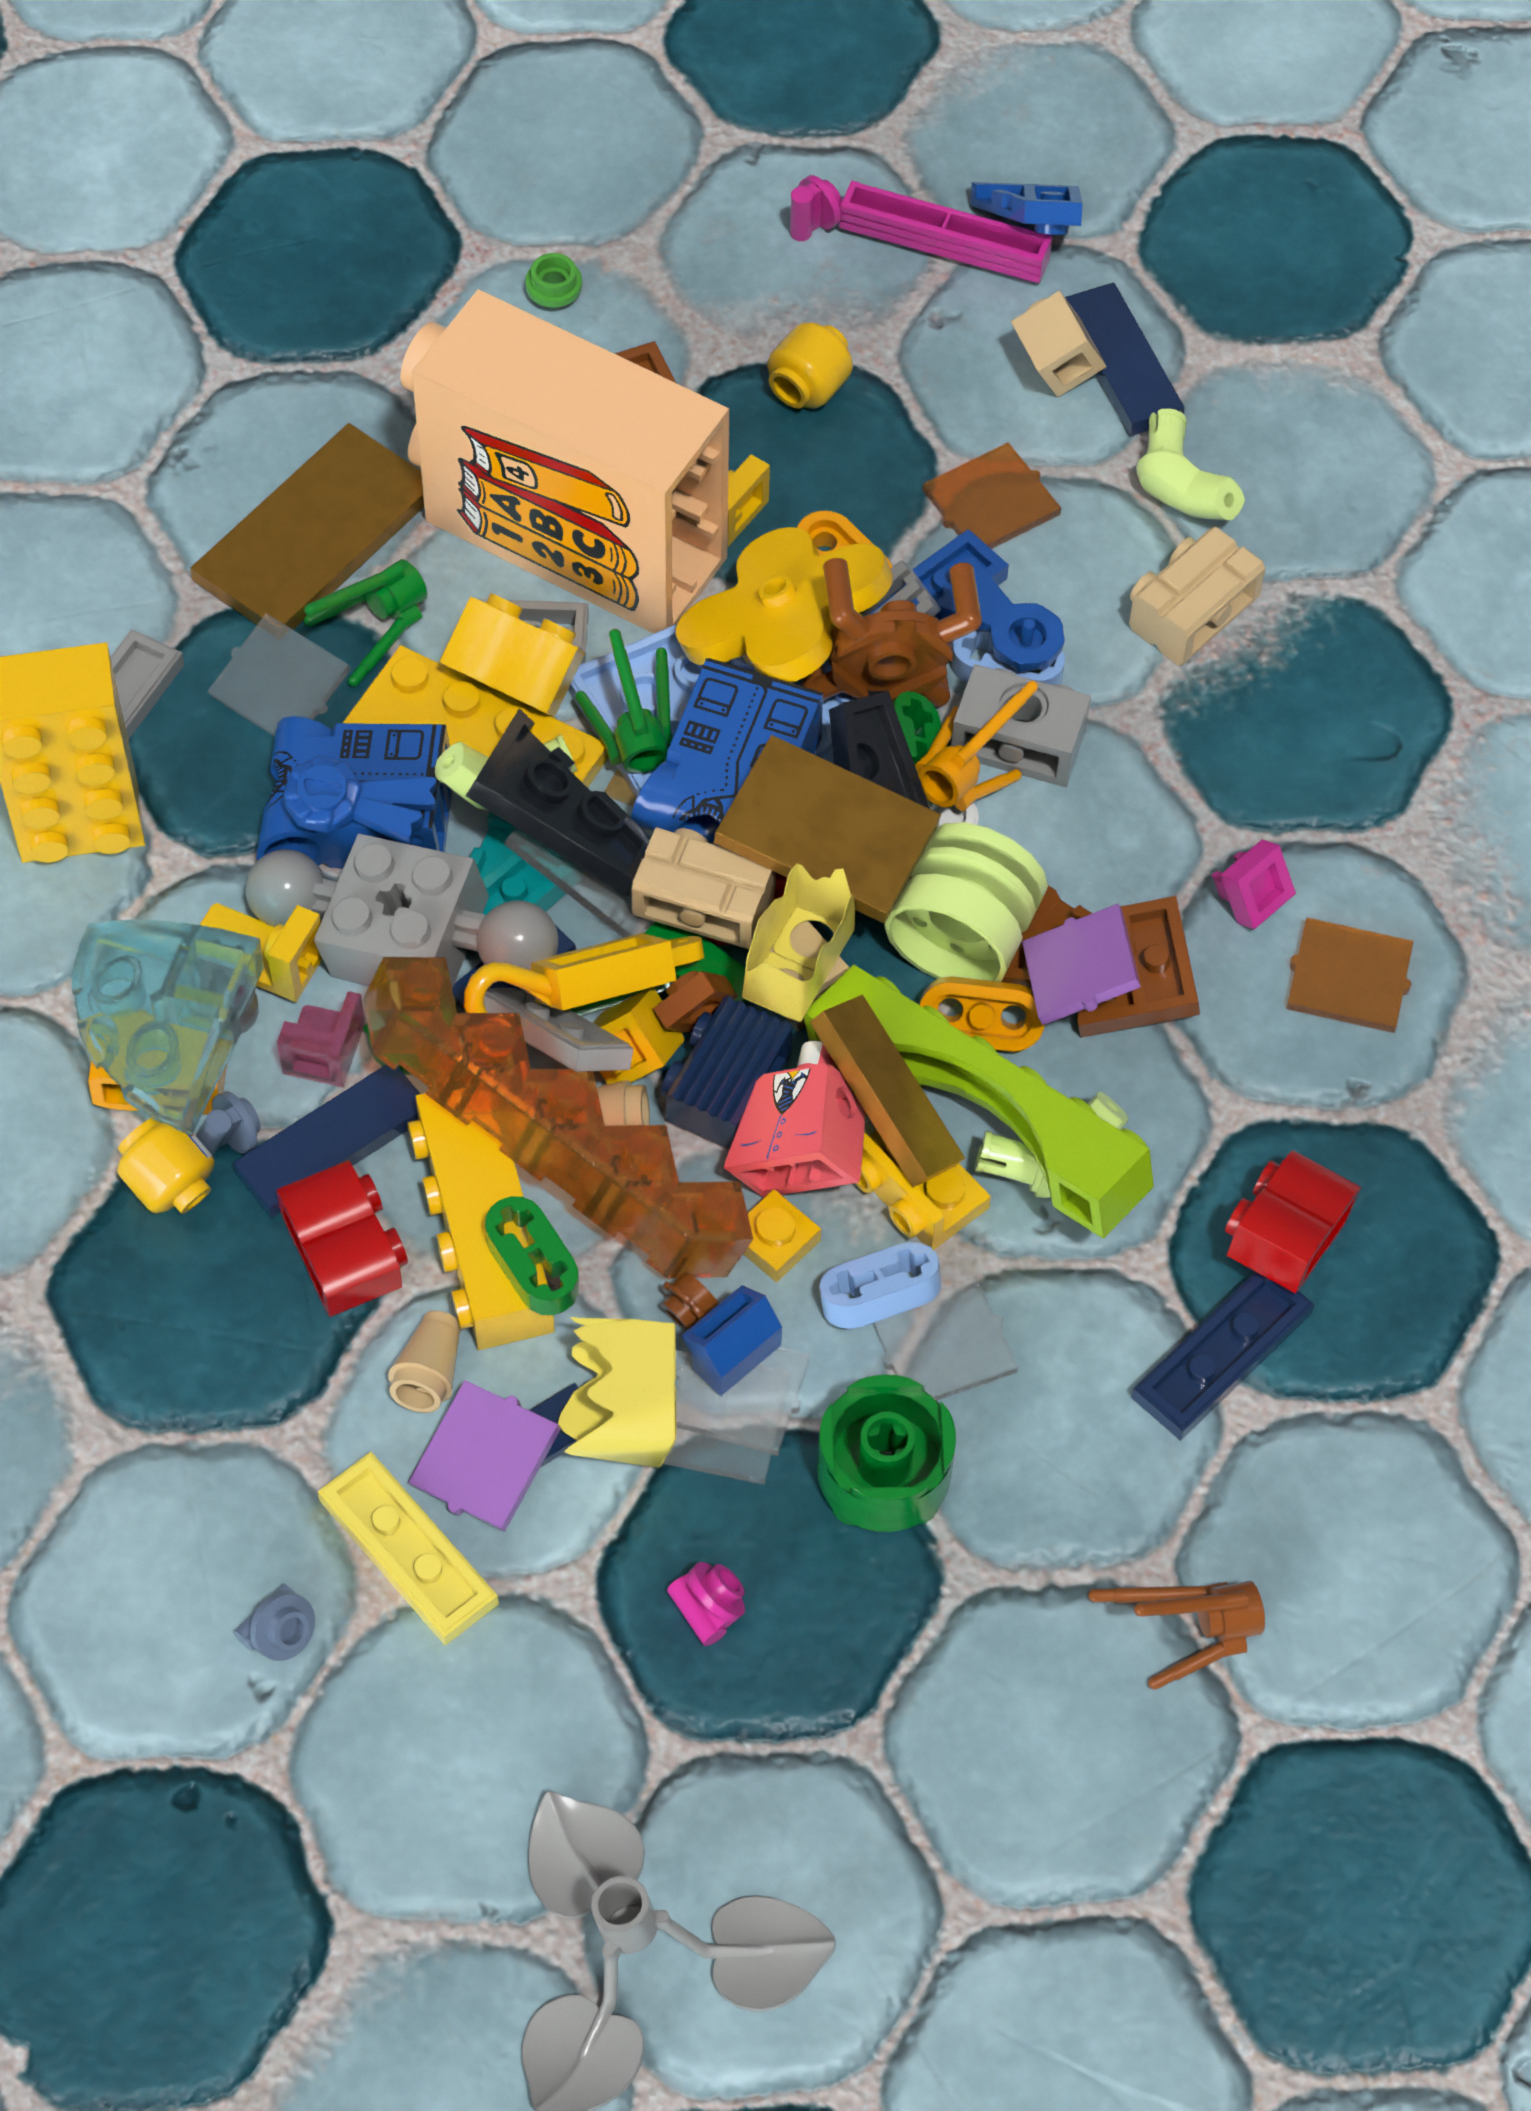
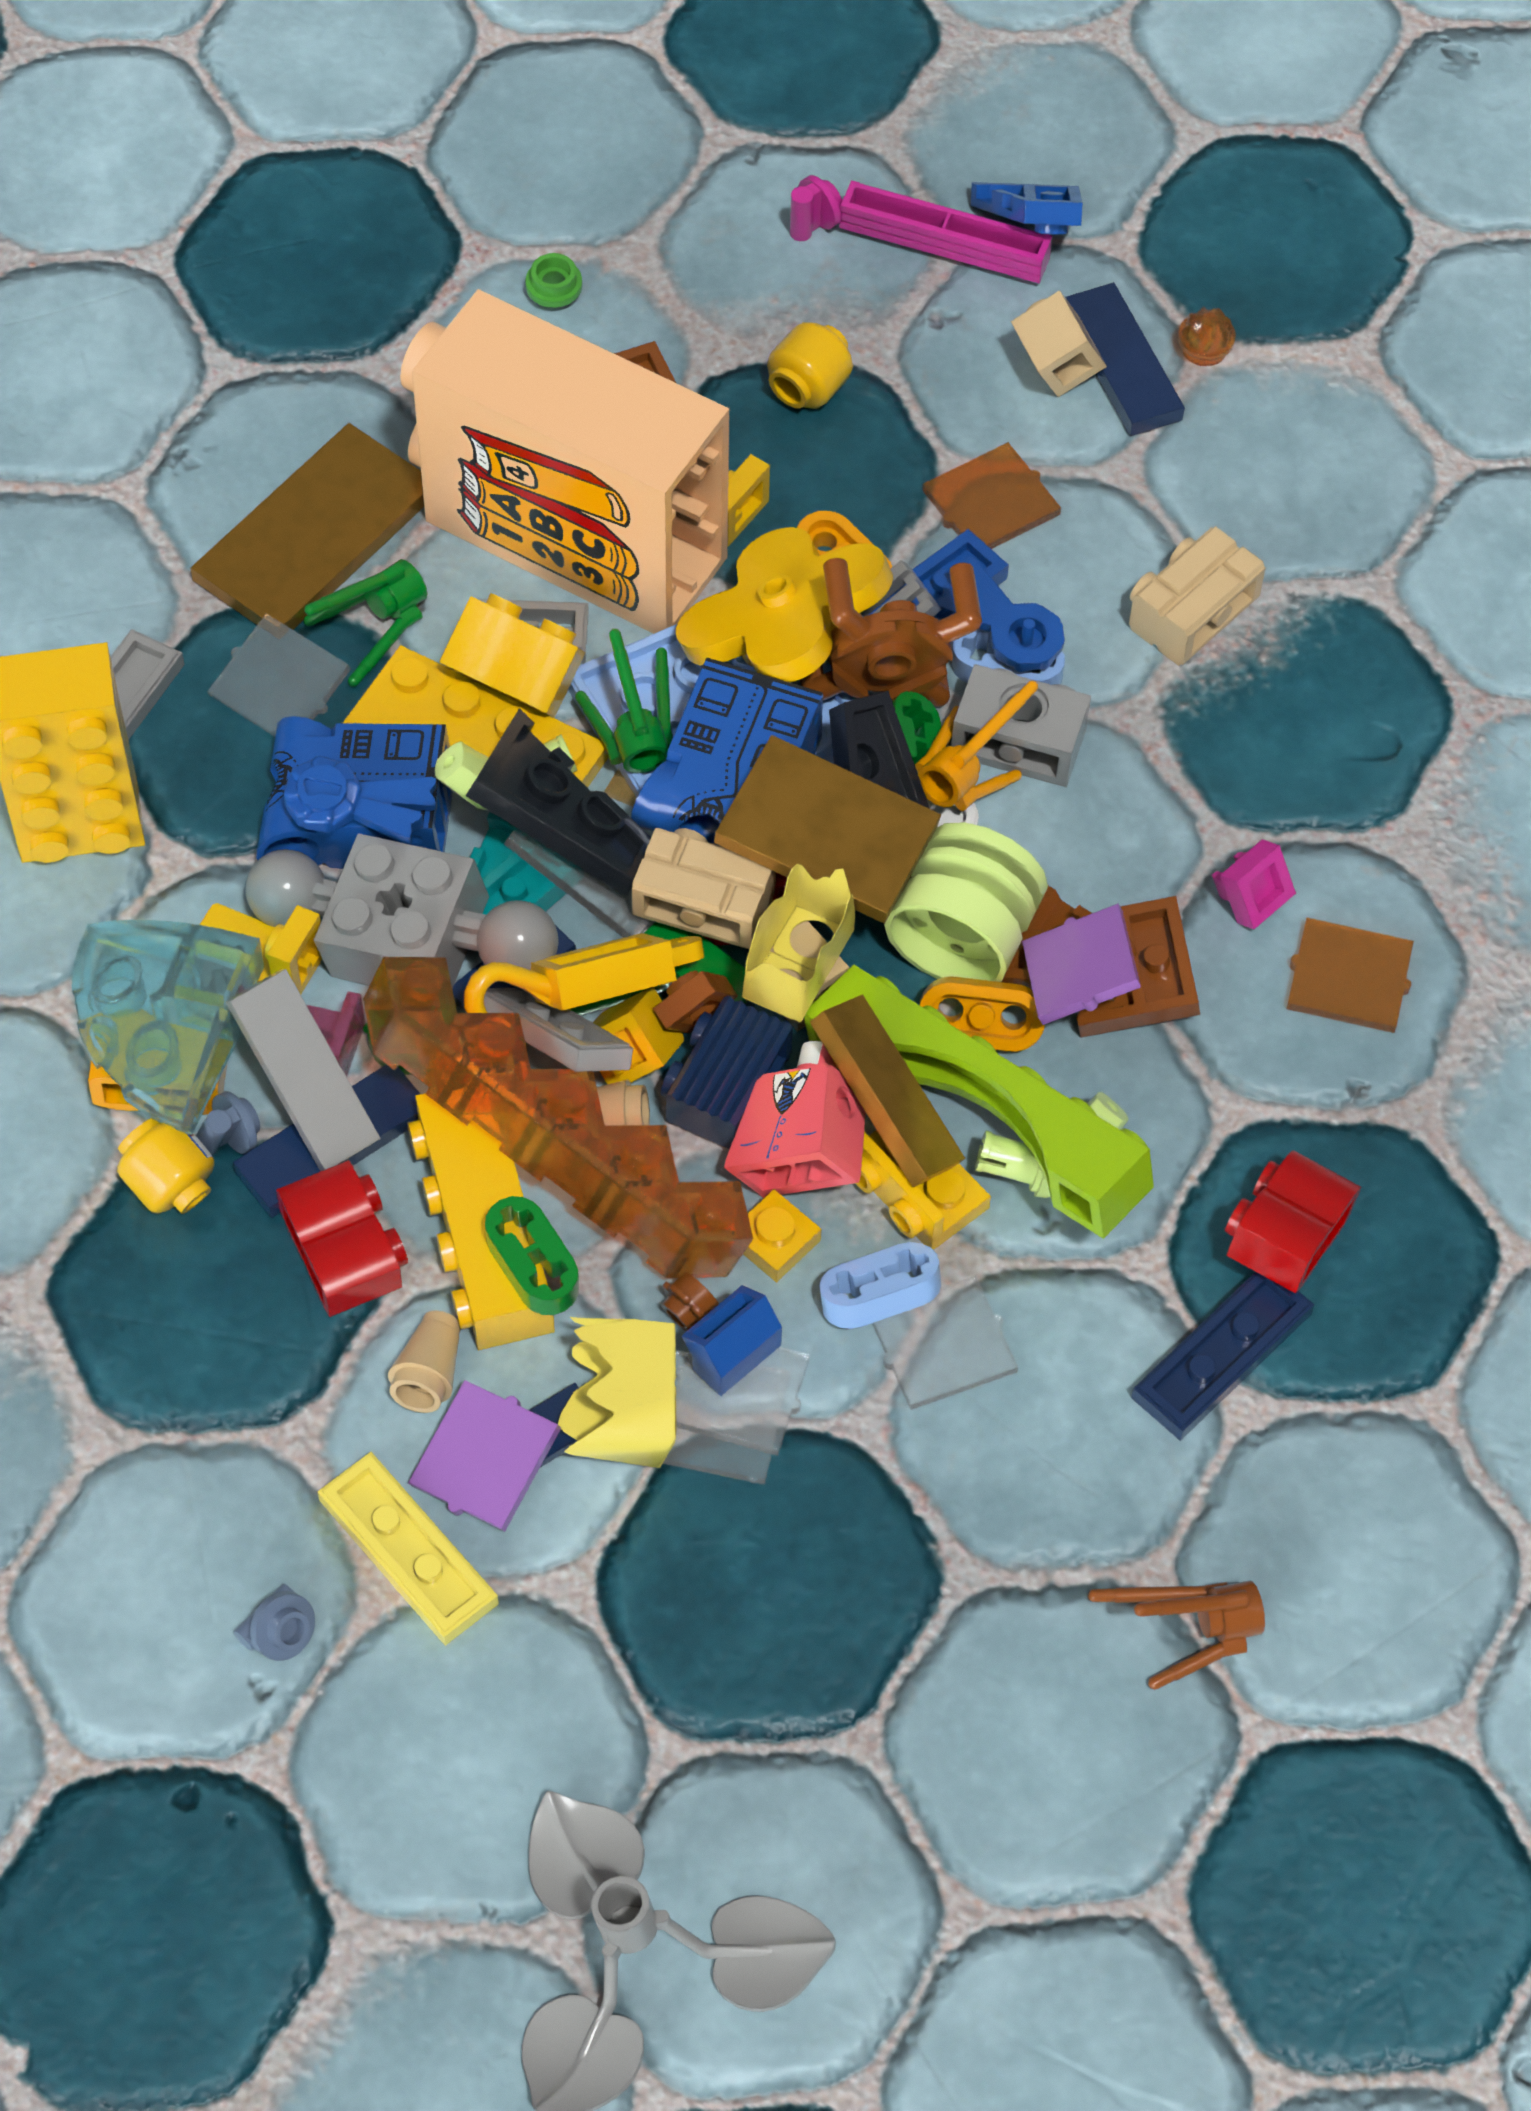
dark pink plate [667,1562,745,1646] -> none
green brick [817,1374,956,1532] -> none
yellowish green arm [1136,409,1245,520] -> none
none -> light grey tile [225,969,381,1171]
none -> clear orange plate [1178,306,1236,367]

